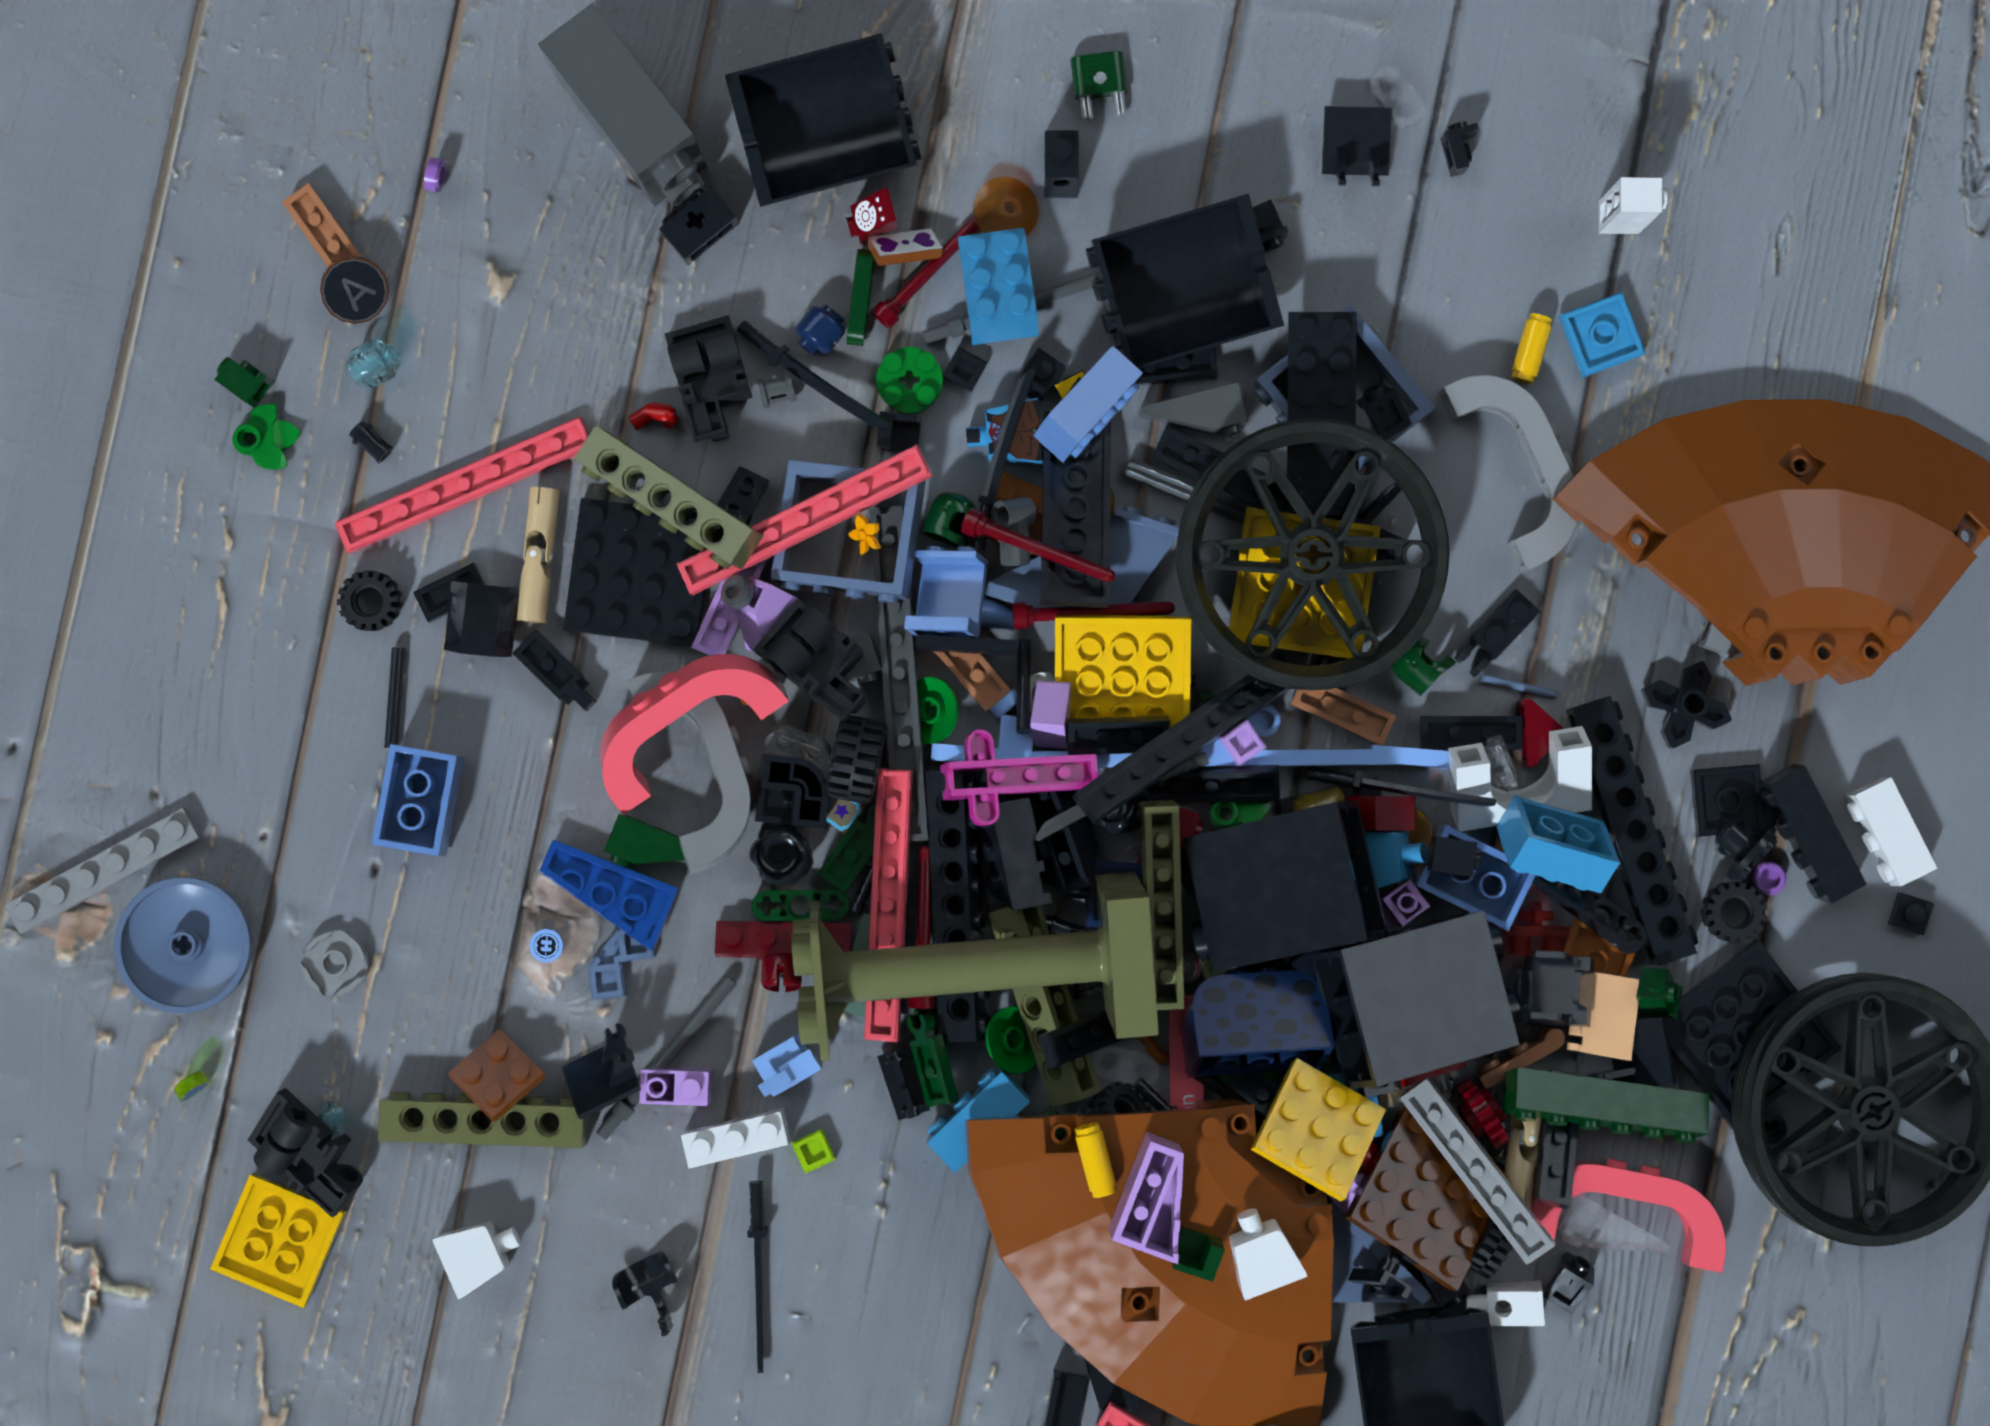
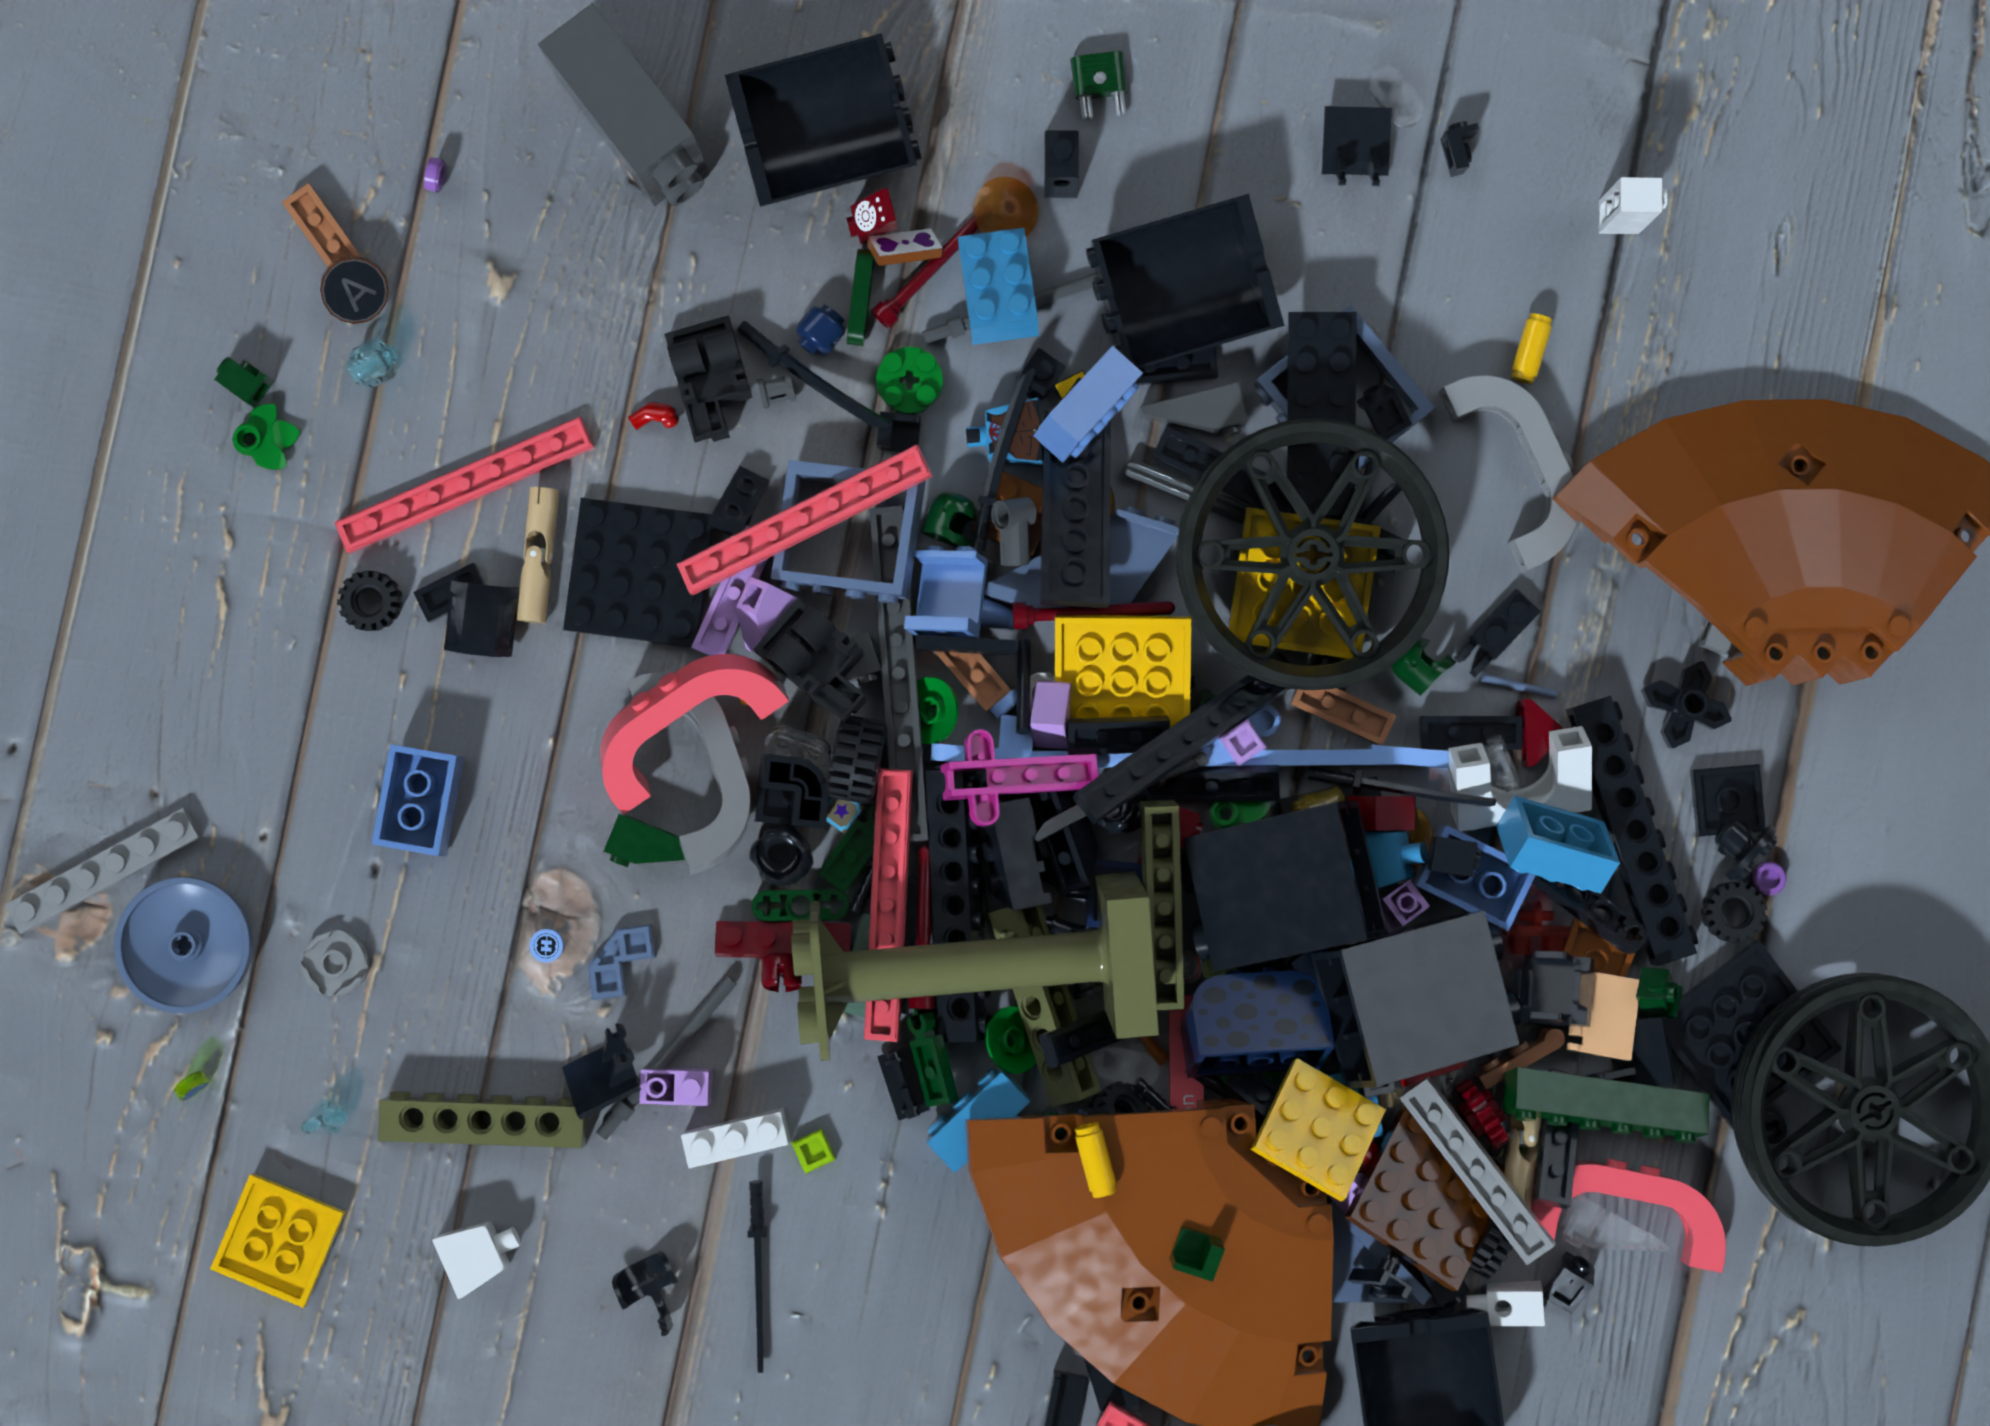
black plate [248,1088,363,1217] -> none
black pin [349,421,393,464] -> none
black bar [384,647,405,748] -> none
dark orange plate [448,1028,546,1123] -> none
black hinge [513,629,597,711] -> none
blue wing [540,840,679,952] -> none
olive brick [574,425,764,570] -> none
black brick [659,186,739,266] -> none
dark grey tile [721,574,754,610] -> none
light blue piece [752,1033,822,1097] -> none
light orange plant [848,514,881,555] -> none
black tile [943,347,988,393] -> none
dark red piece [961,508,1115,582] -> none
lavender wedge [1108,1132,1184,1264] -> none
white torso [1229,1208,1308,1301] -> none
black bracket [1252,200,1289,252] -> none
dark azure plate [1558,292,1646,378] -> none
black brick [1759,764,1867,904] -> none
white brick [1845,777,1938,886] -> none
black plate [1888,892,1934,935] -> none

